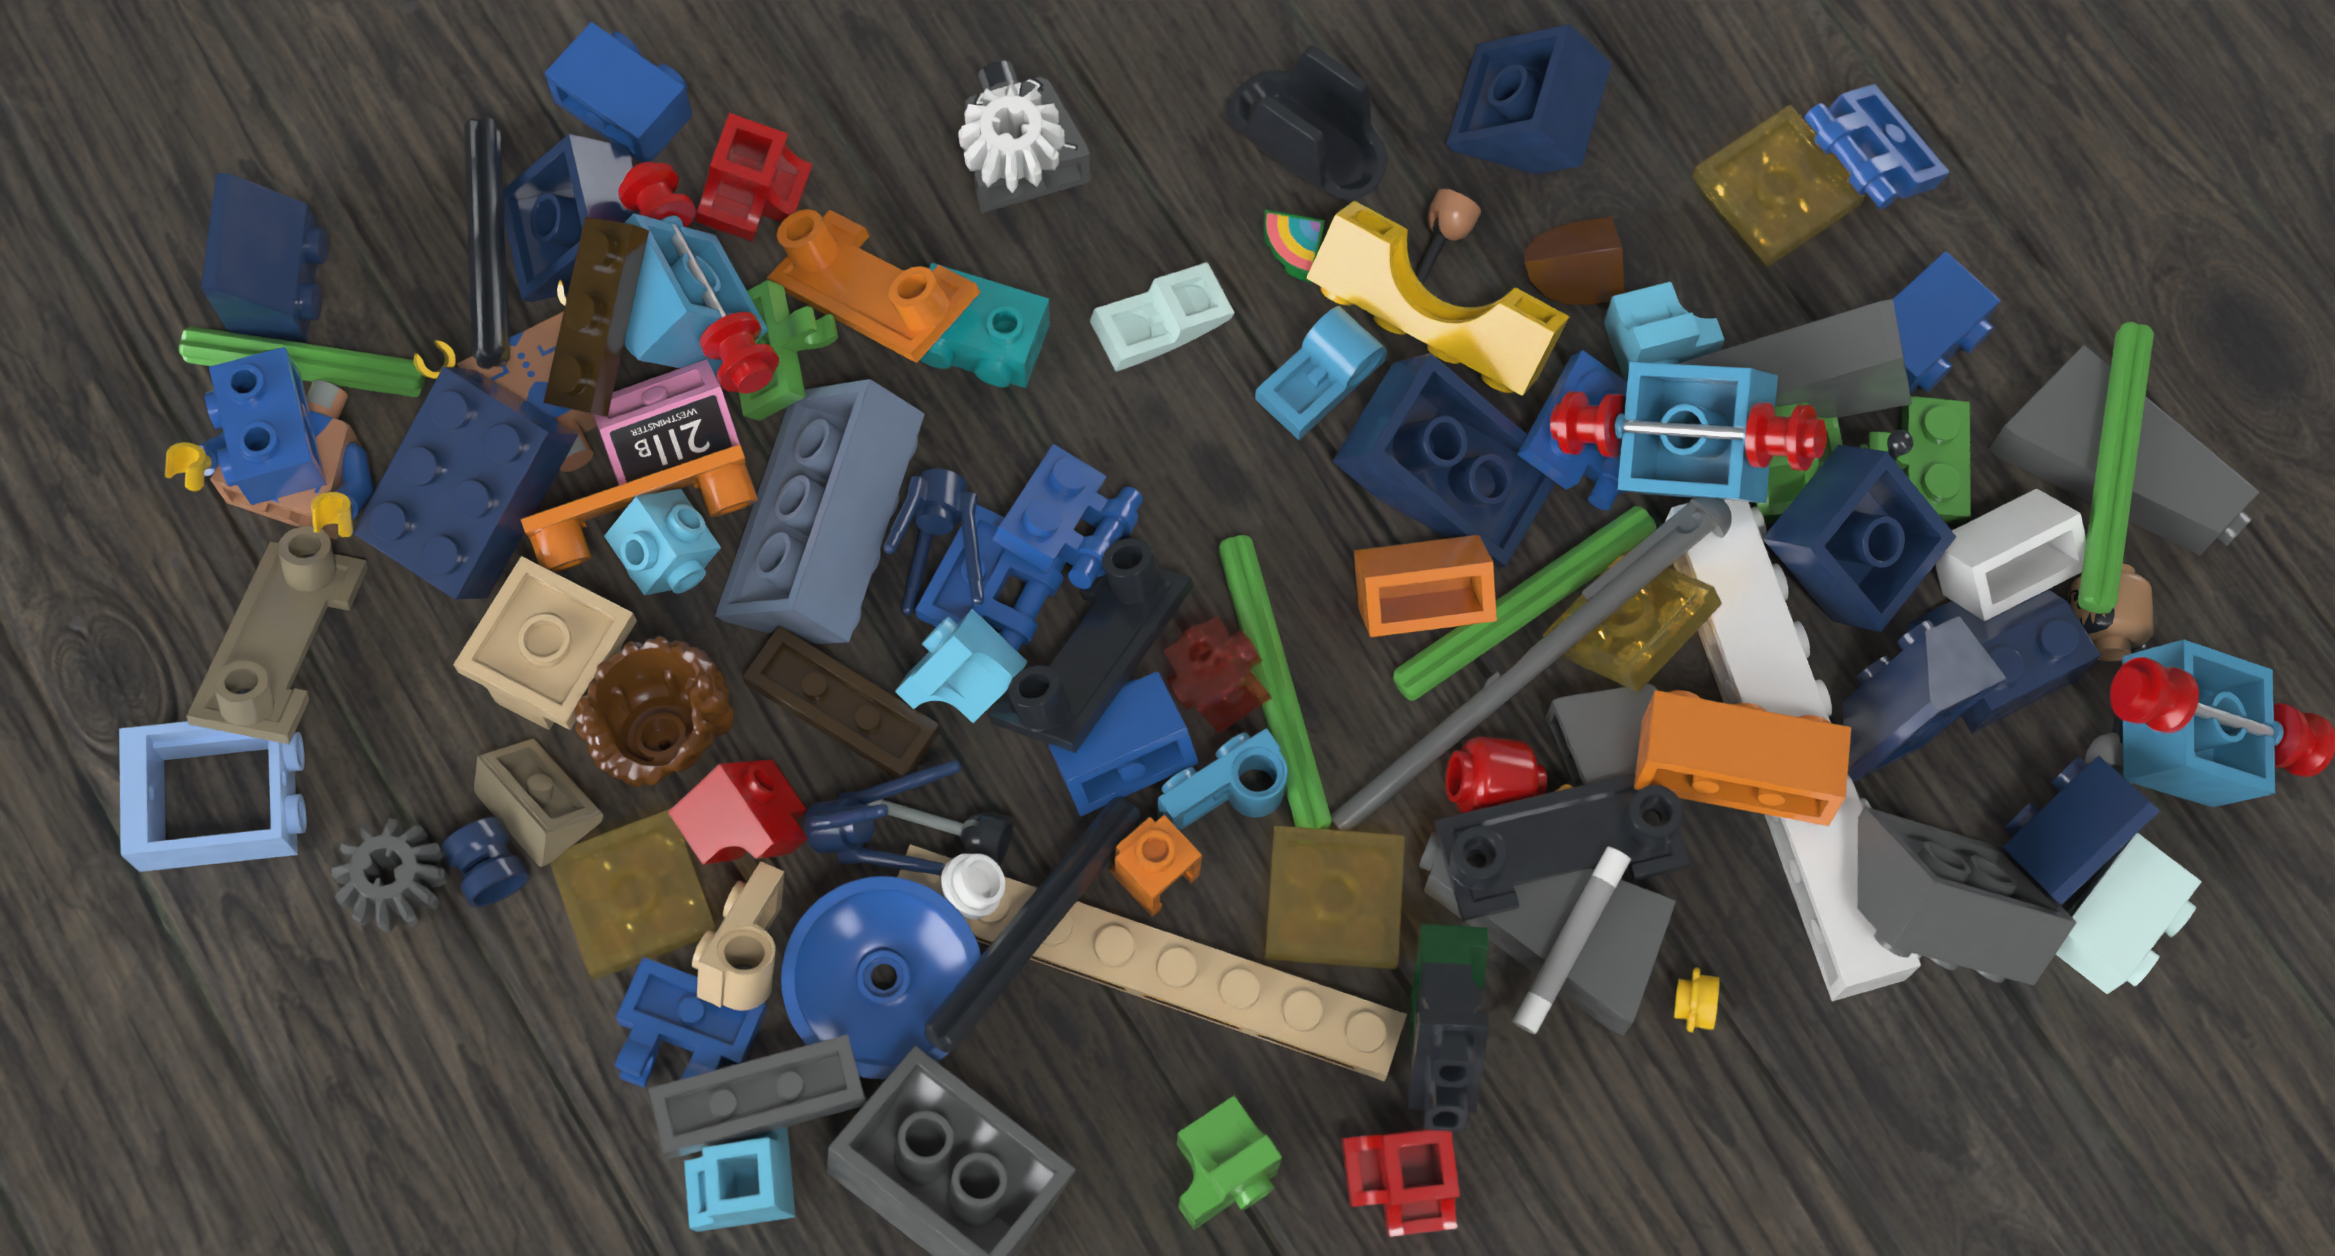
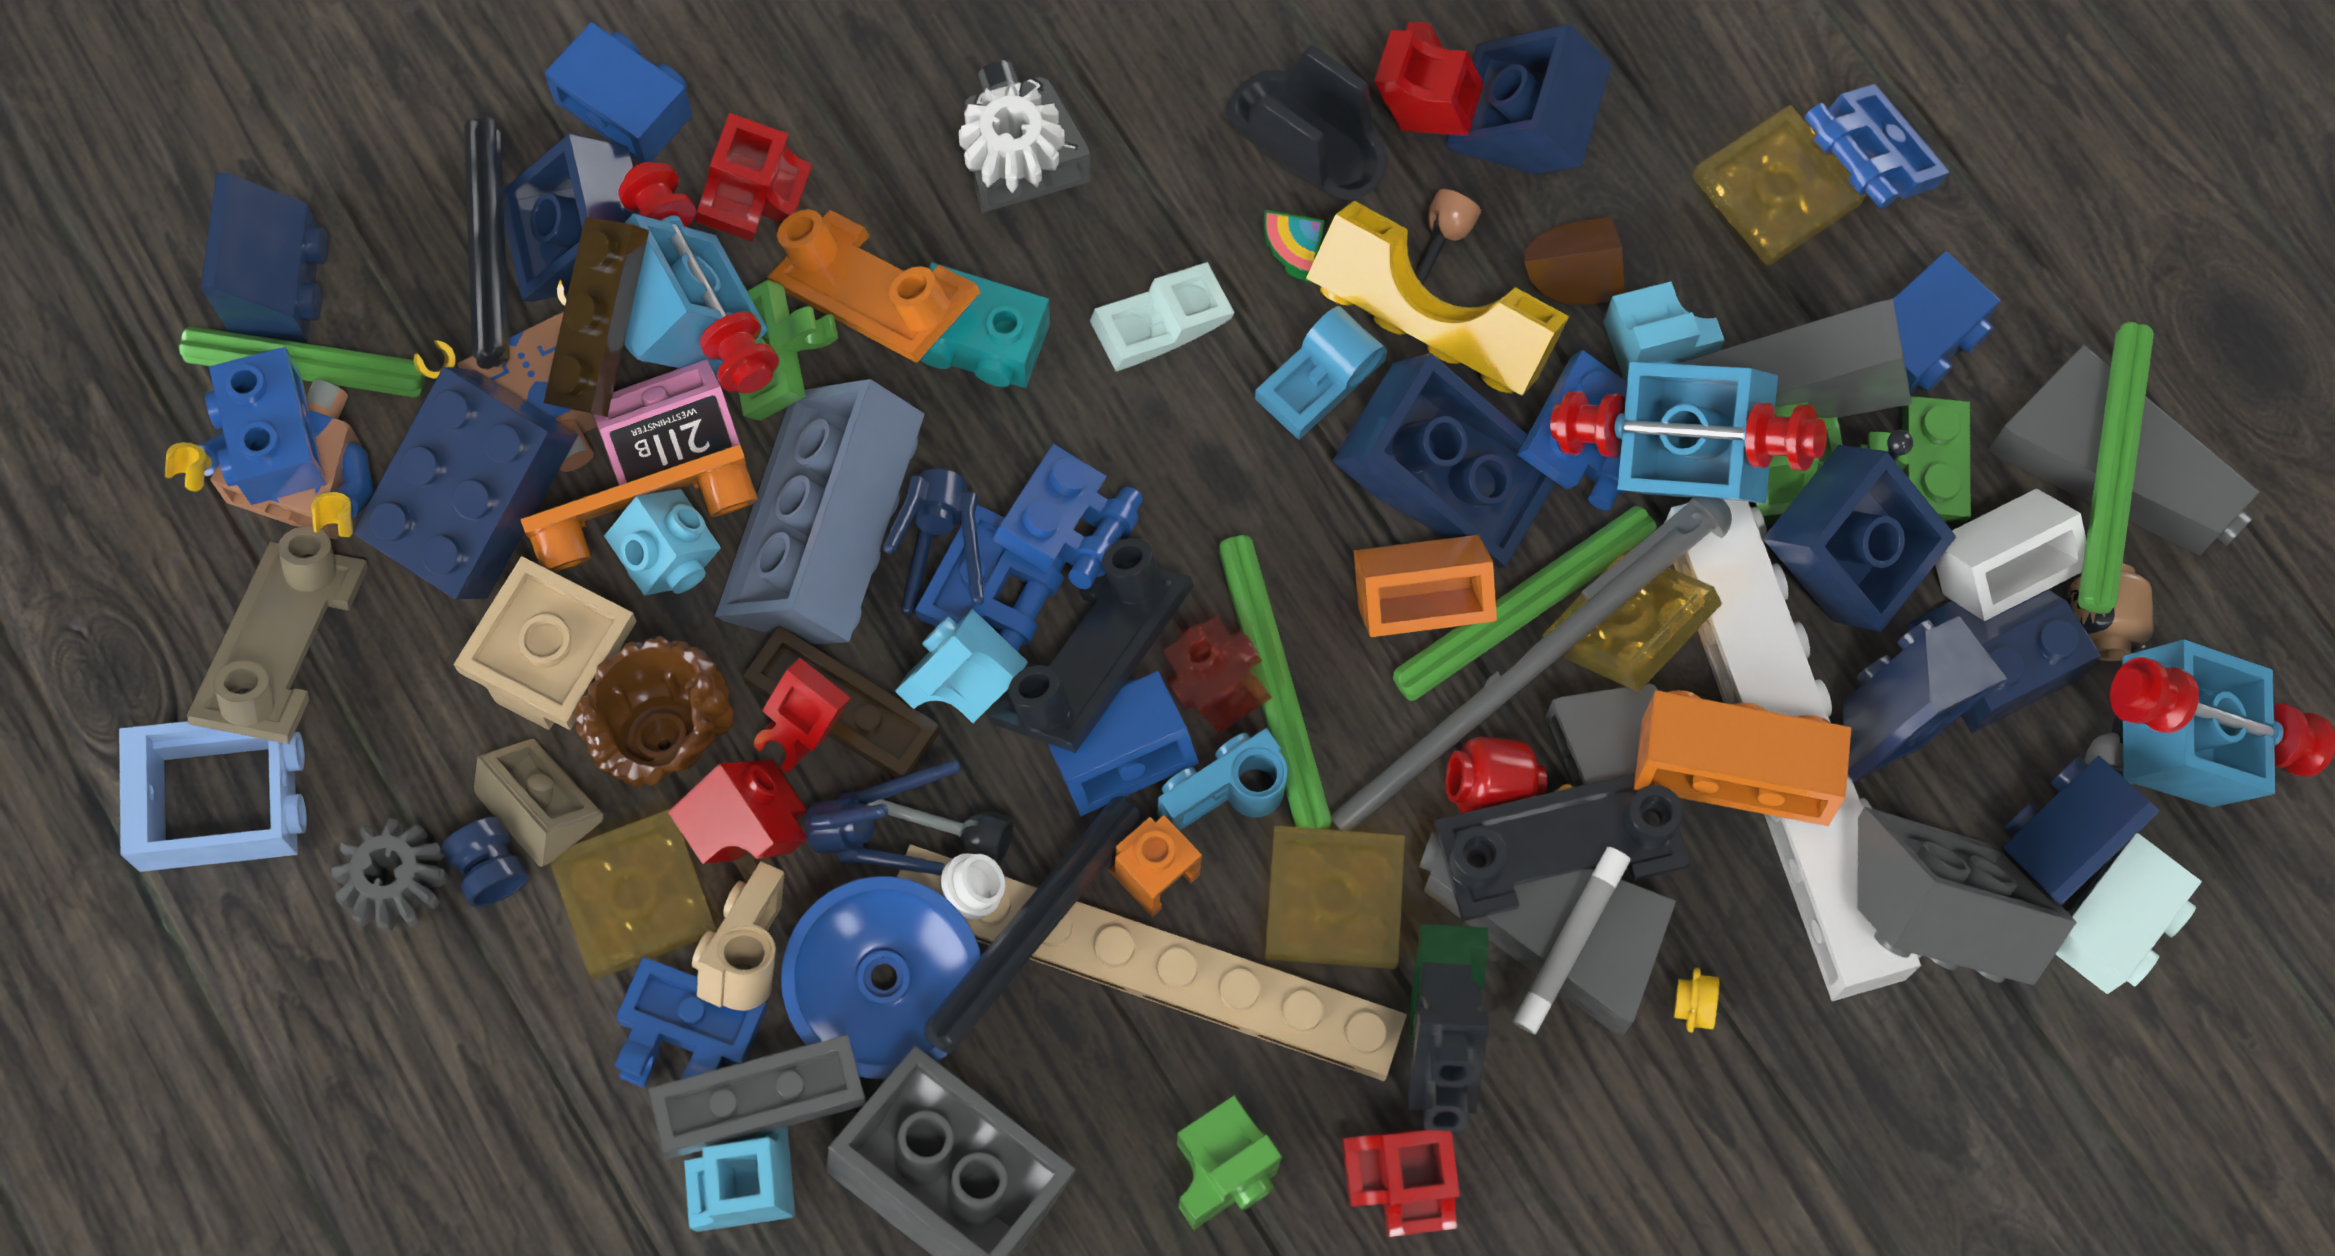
none -> red plate [754,658,851,772]
none -> red brick [1374,22,1484,136]

